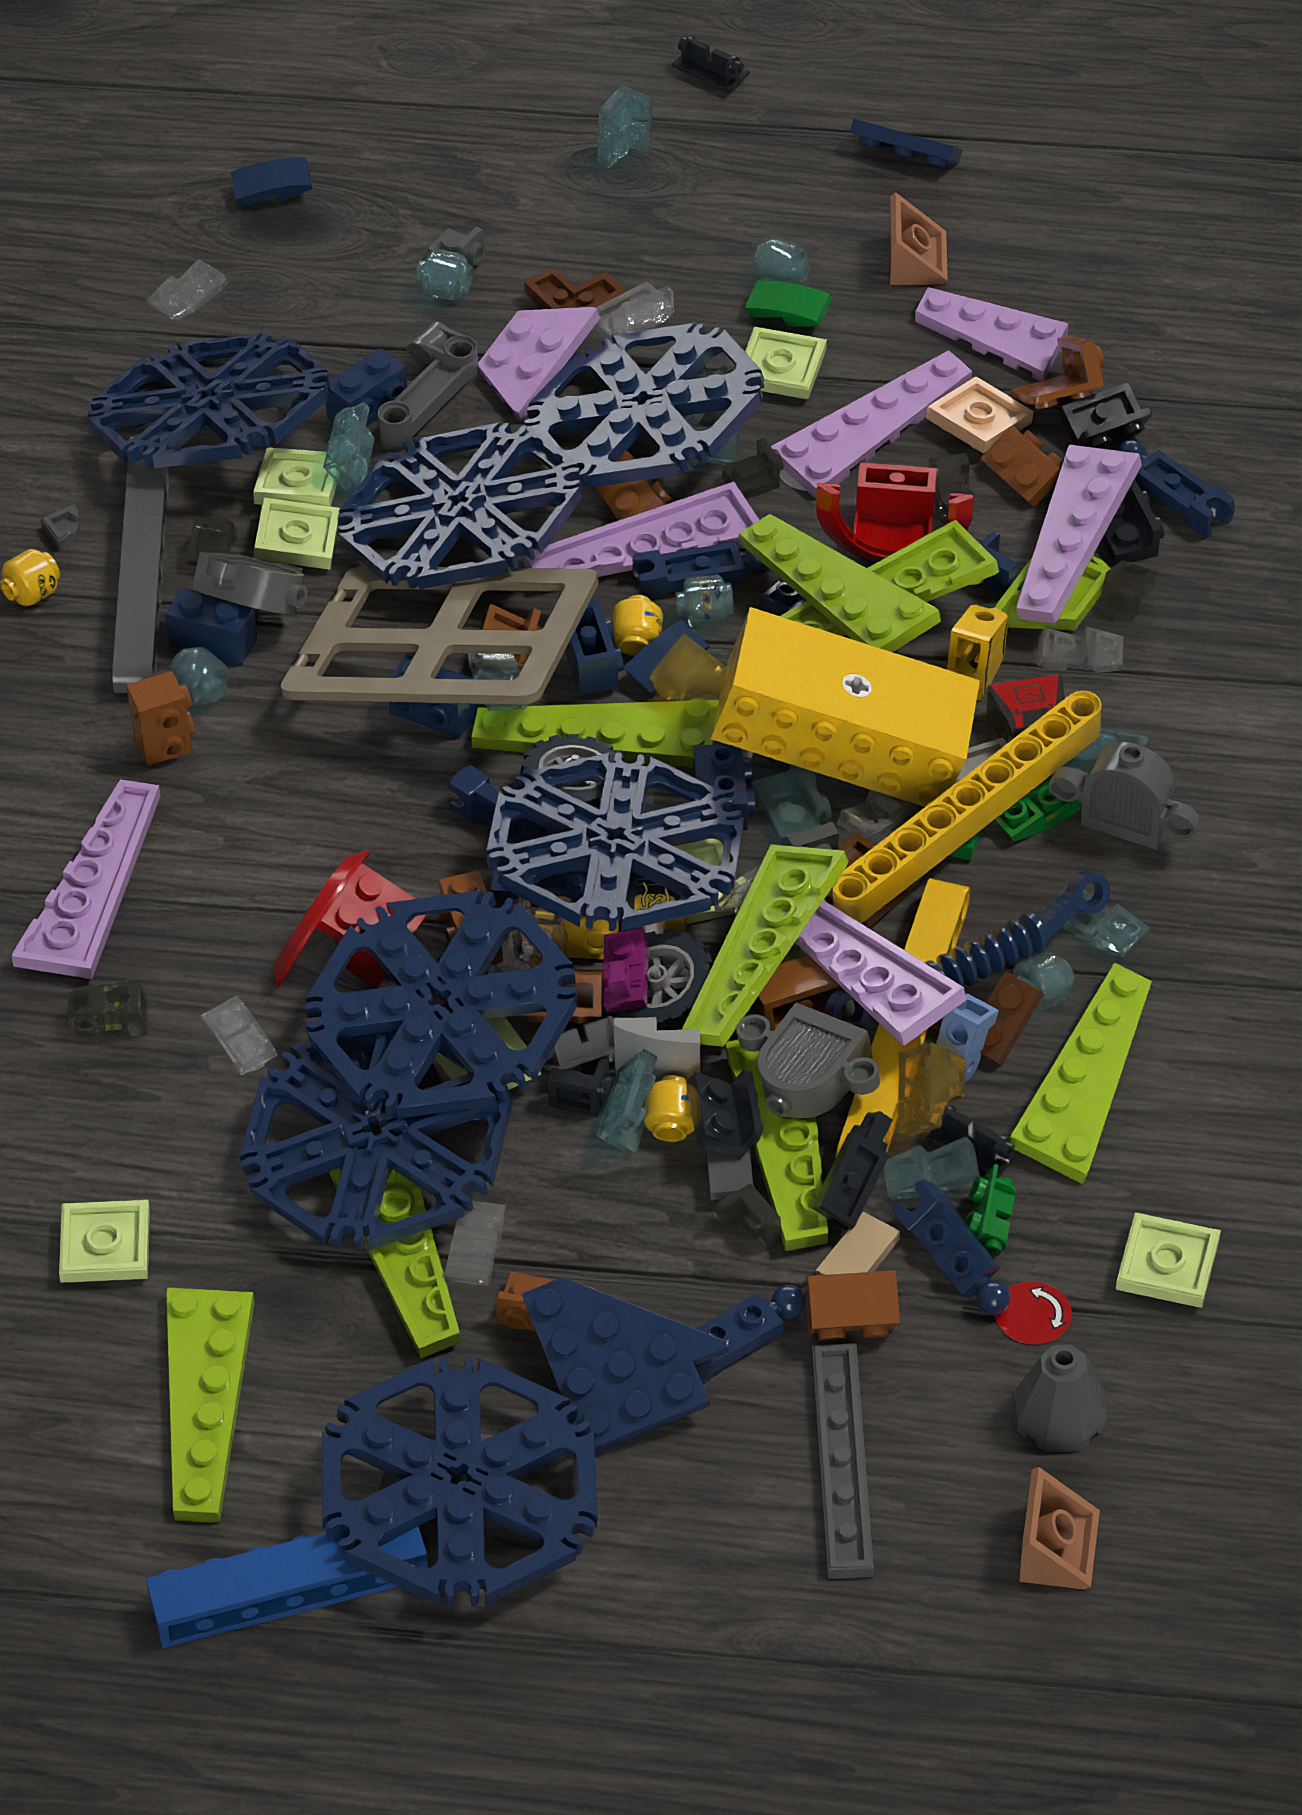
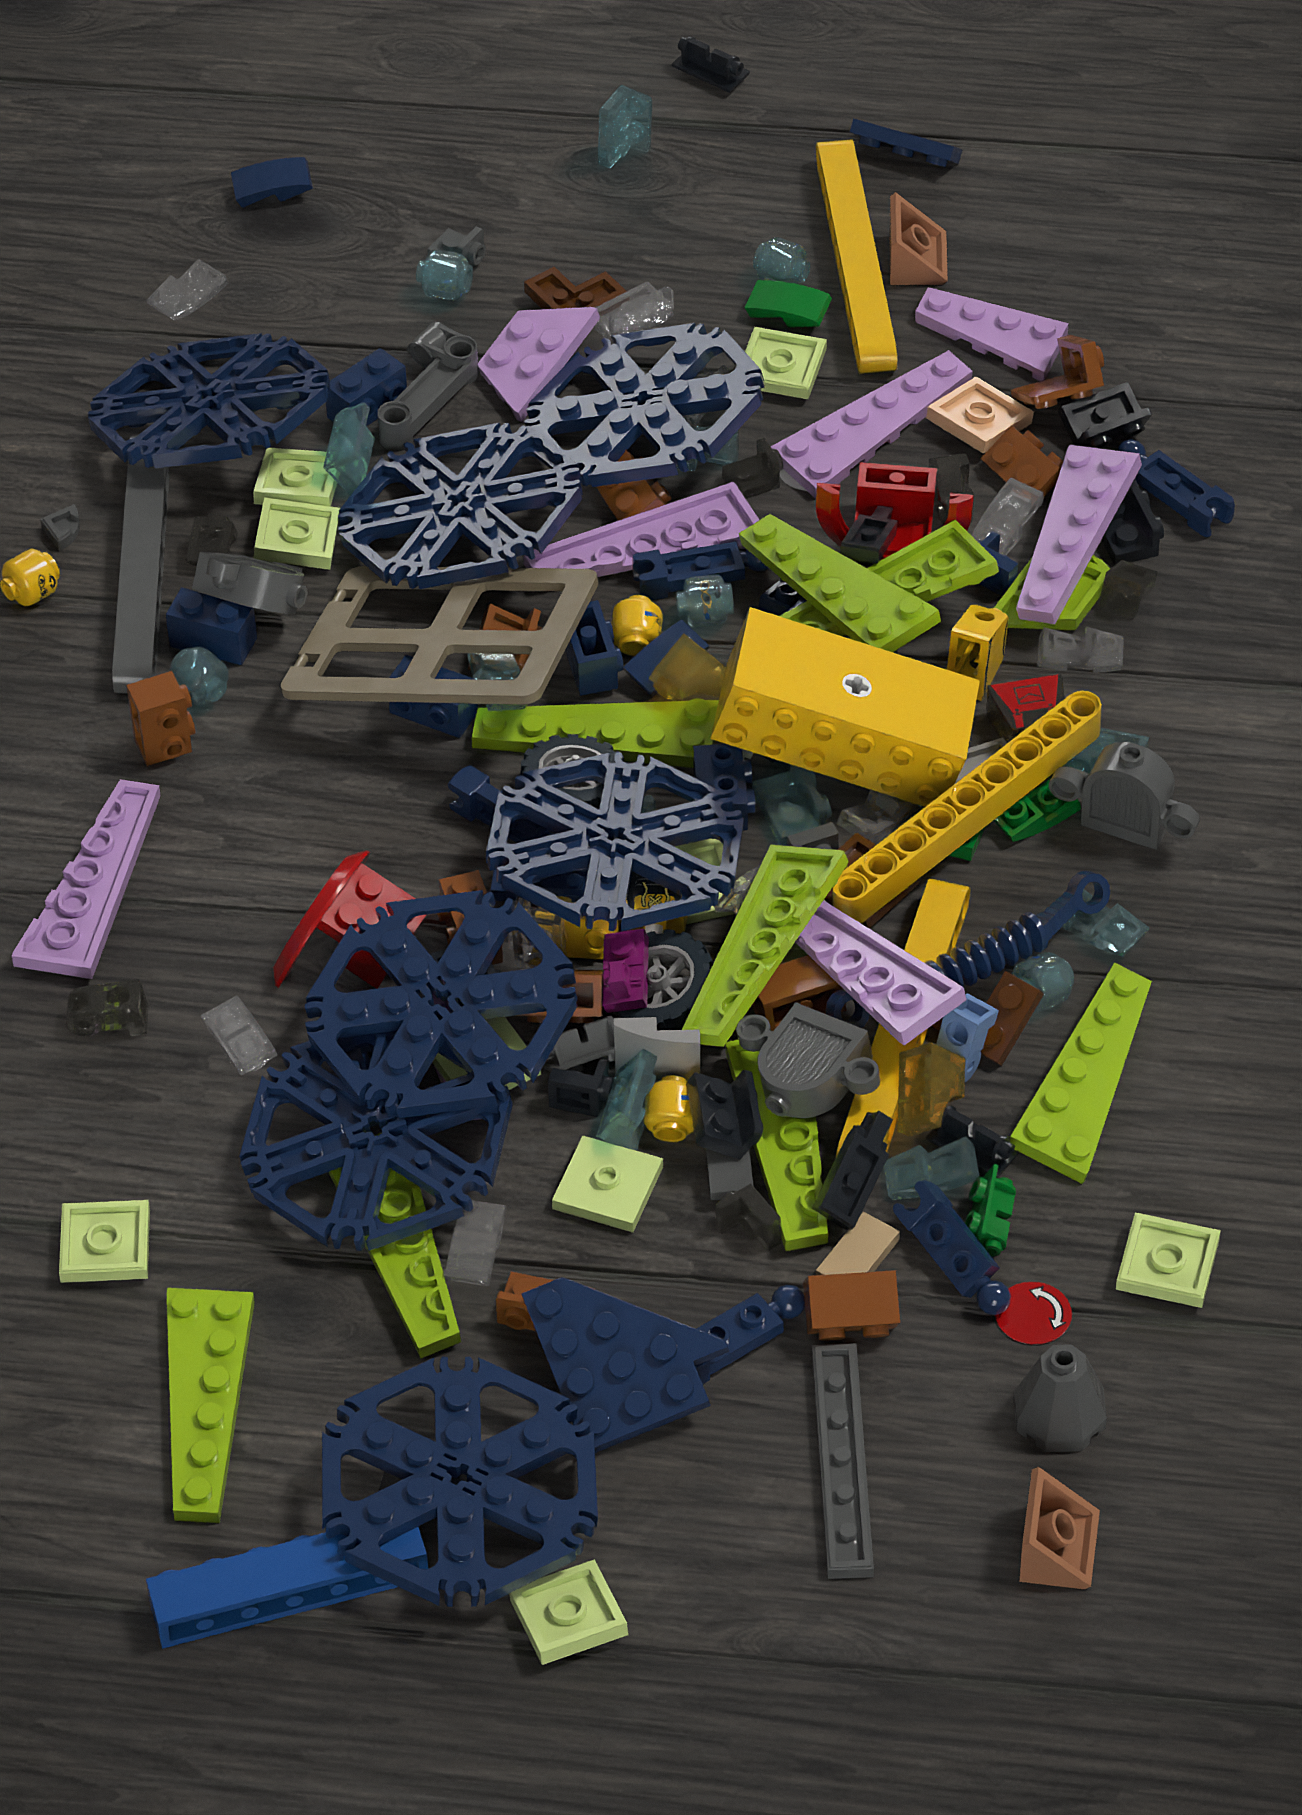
none -> yellowish green plate [509,1559,628,1665]
none -> yellowish green plate [552,1136,663,1232]
none -> yellow beam [816,139,897,374]
none -> black hinge [840,505,898,565]
none -> clear slope [971,478,1043,555]

